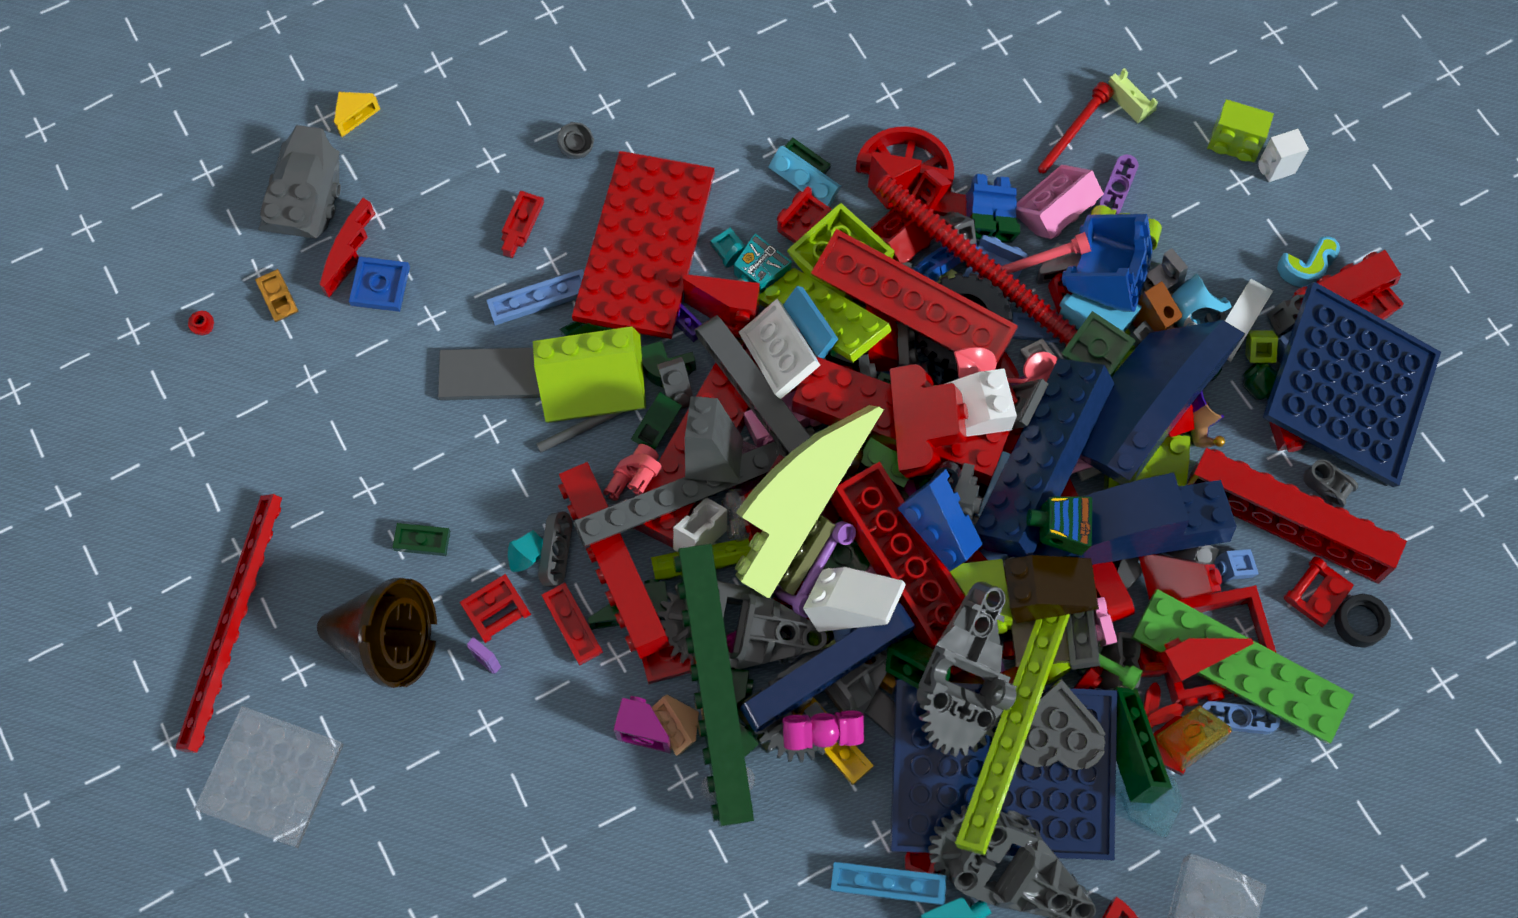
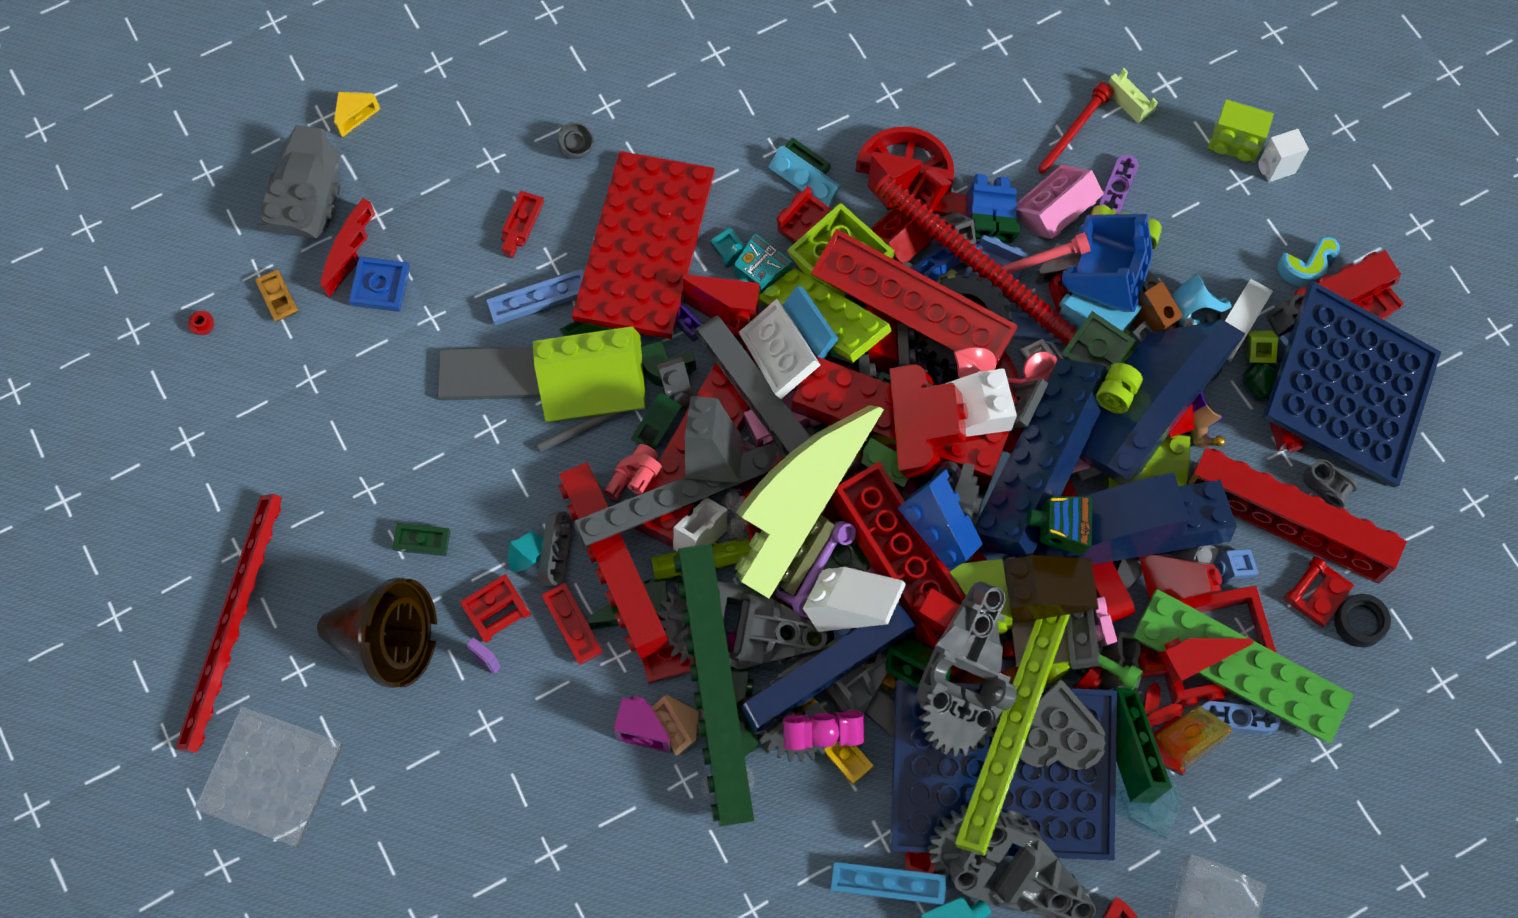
flat silver slope [1147,248,1188,291] -> none
none -> red brick [911,588,960,634]
none -> lime wheel [1096,363,1143,414]

